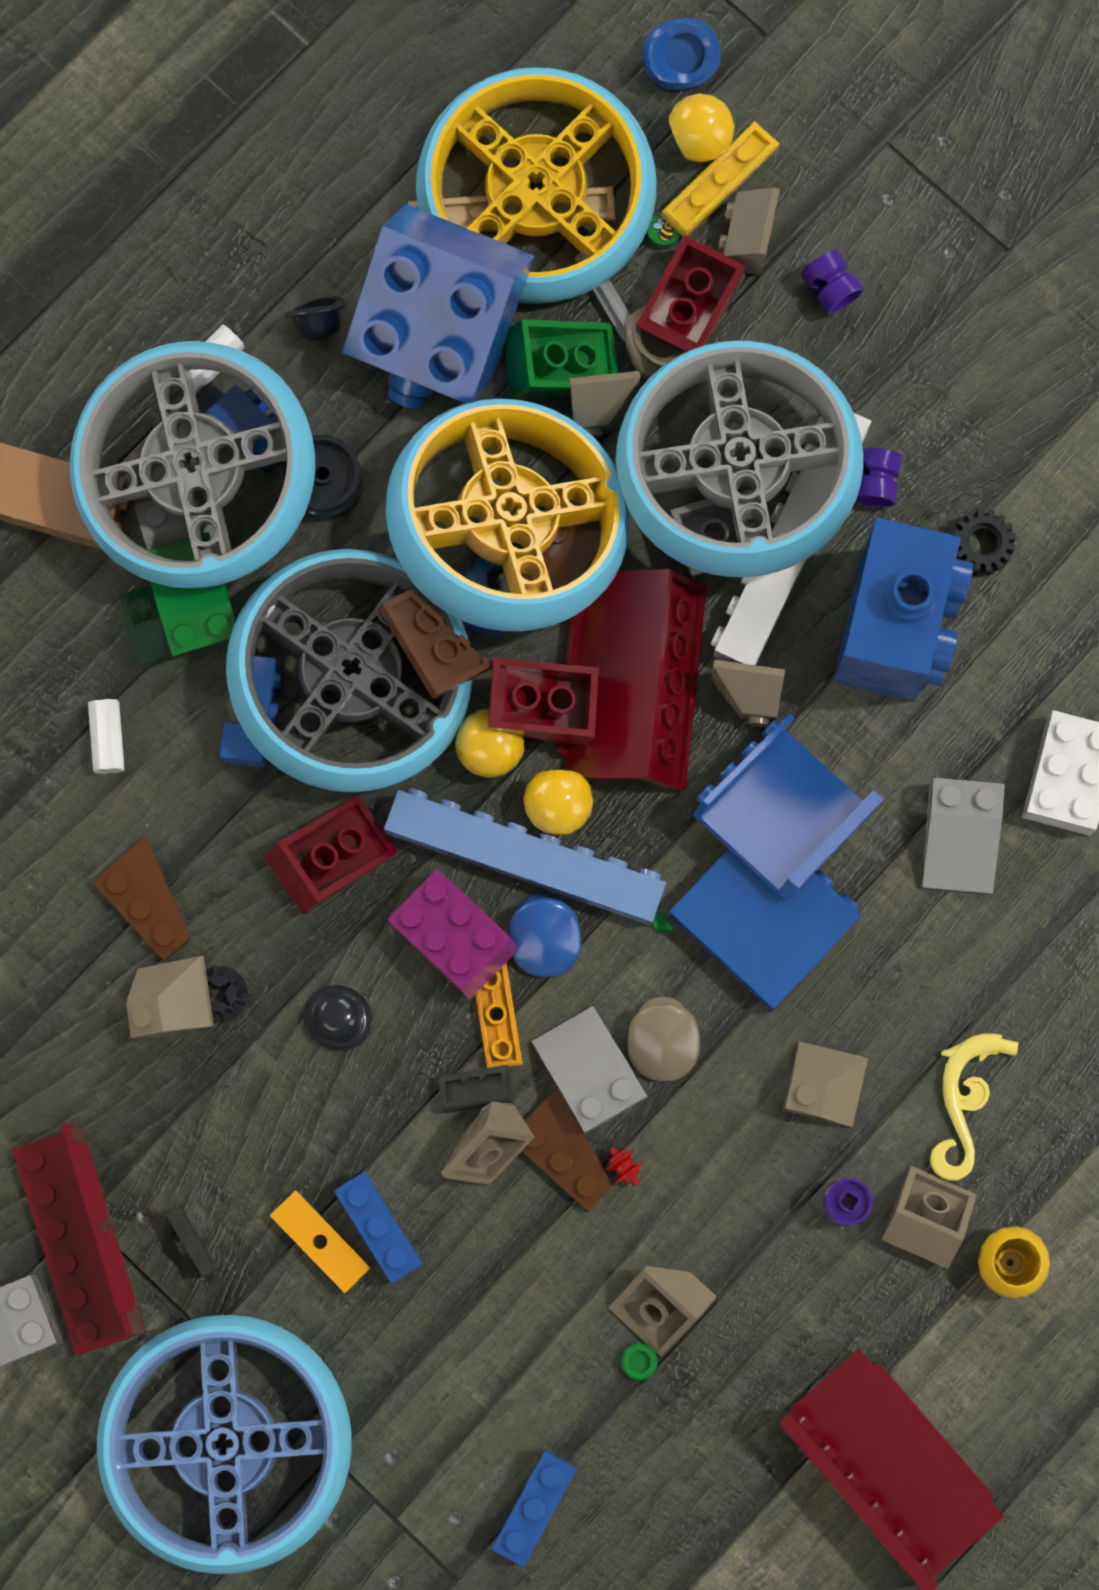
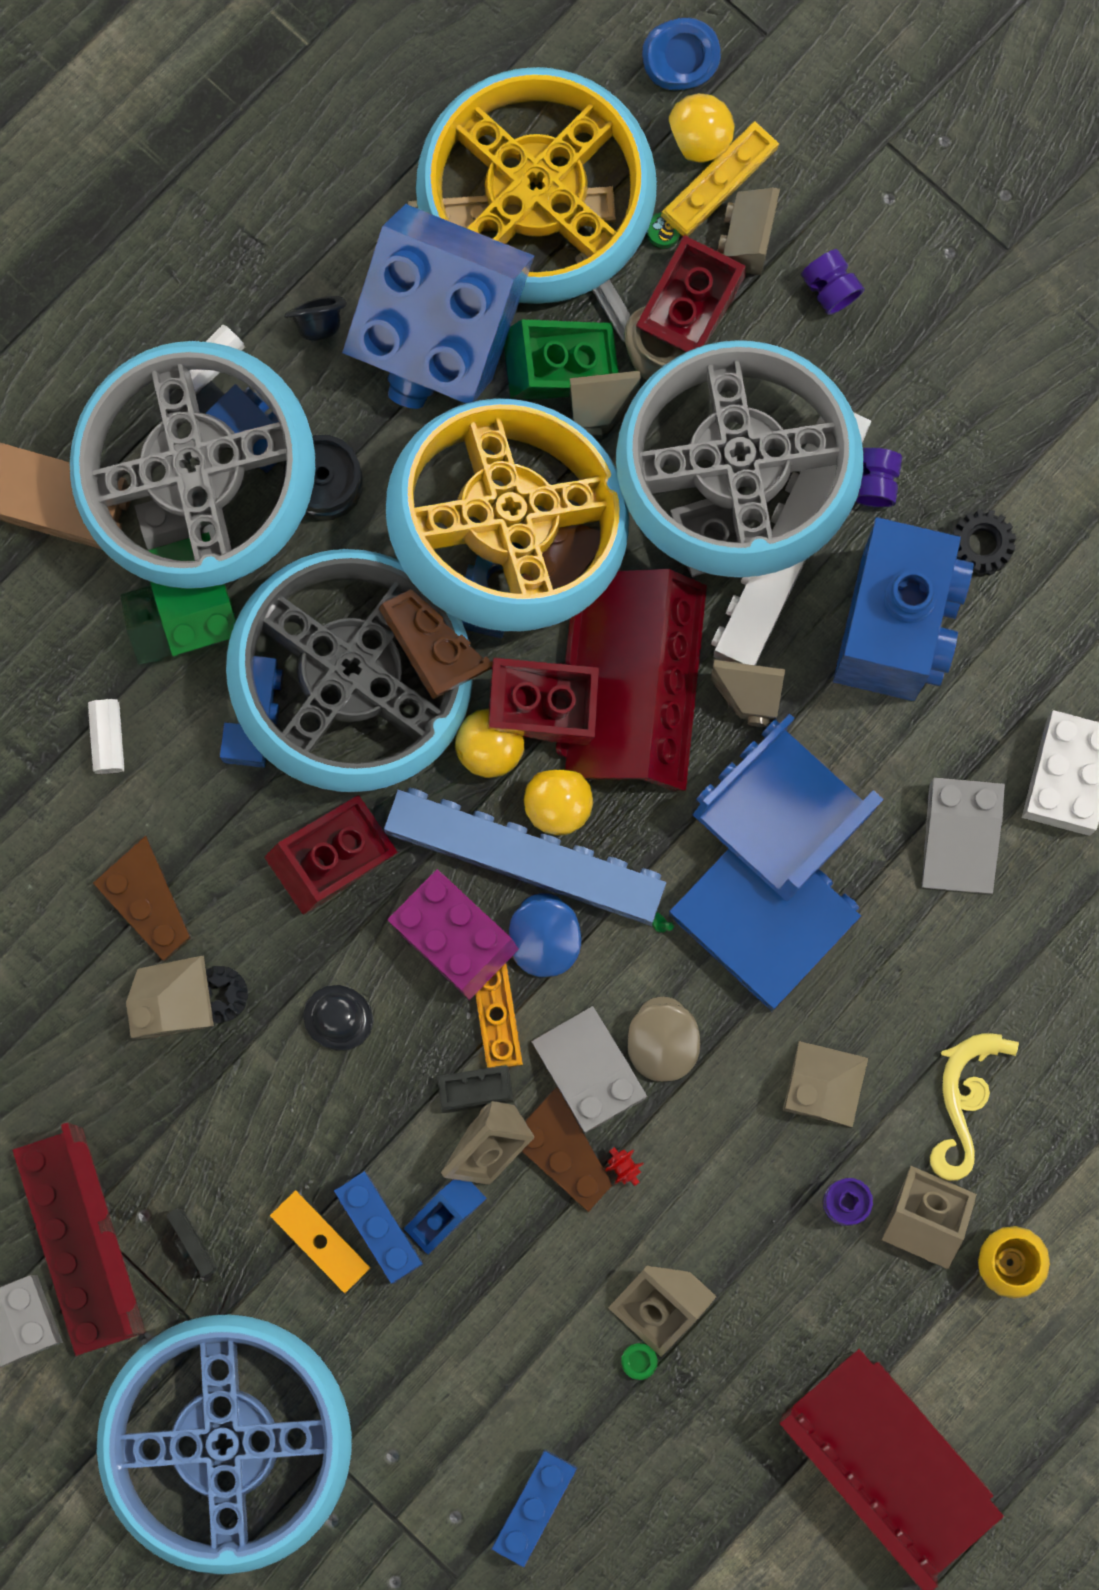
none -> blue slope [404,1179,487,1255]

